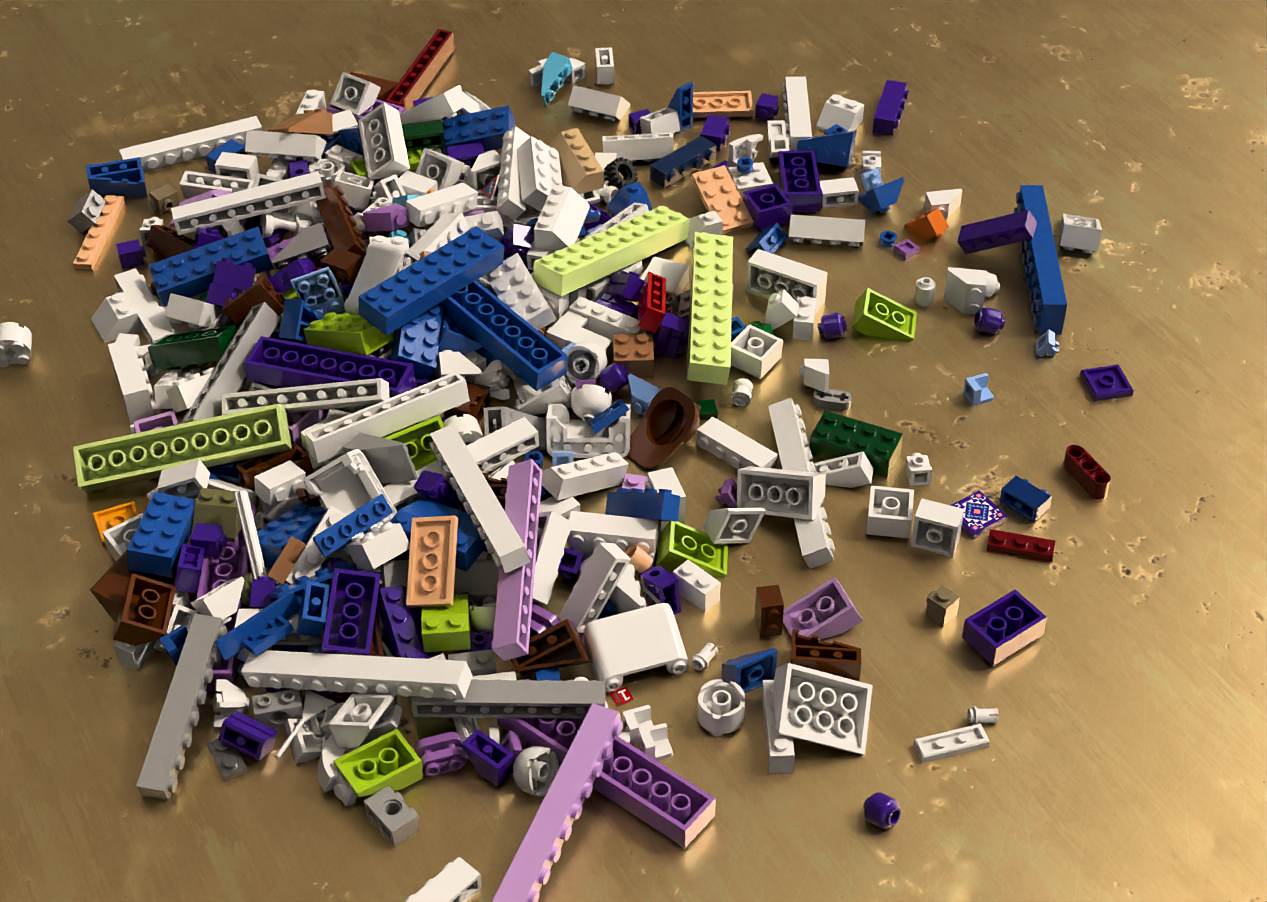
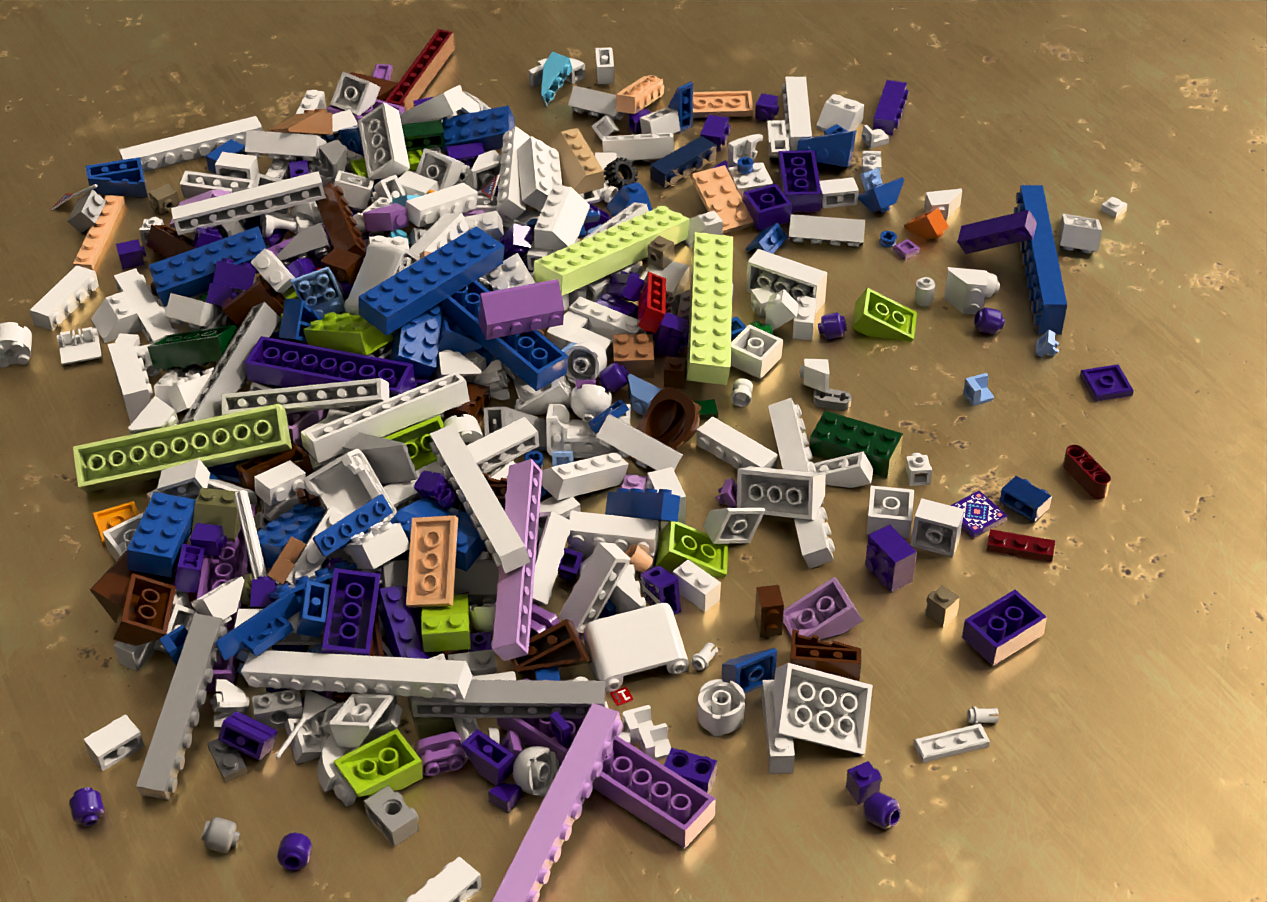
none -> white brick [30,265,99,331]
none -> white piece [51,184,97,210]
none -> white hinge [57,327,102,365]
none -> dark purple head [69,787,105,826]
none -> white brick [84,714,144,771]
none -> white slope [128,396,180,434]
none -> light grey head [201,817,240,853]
none -> white brick [251,249,295,294]
none -> dark purple head [277,833,312,870]
none -> light grey slope [318,140,348,179]
none -> medium lavender tile [372,64,393,81]
none -> dark purple plate [437,488,457,508]
none -> medium lavender slope [478,279,564,340]
none -> dark purple slope [488,783,523,813]
none -> dark purple tile [550,711,571,745]
none -> white panel [592,116,619,140]
none -> white brick [596,414,683,471]
none -> light nougat brick [616,75,664,114]
none -> dark tan brick [648,236,674,270]
none -> reddish brown slope [664,357,687,389]
none -> dark purple brick [664,747,717,794]
none -> white brick [751,285,774,318]
none -> dark purple brick [846,761,882,805]
none -> white bracket [861,125,889,149]
none -> dark purple brick [865,525,917,592]
none -> white plate [1101,197,1128,218]

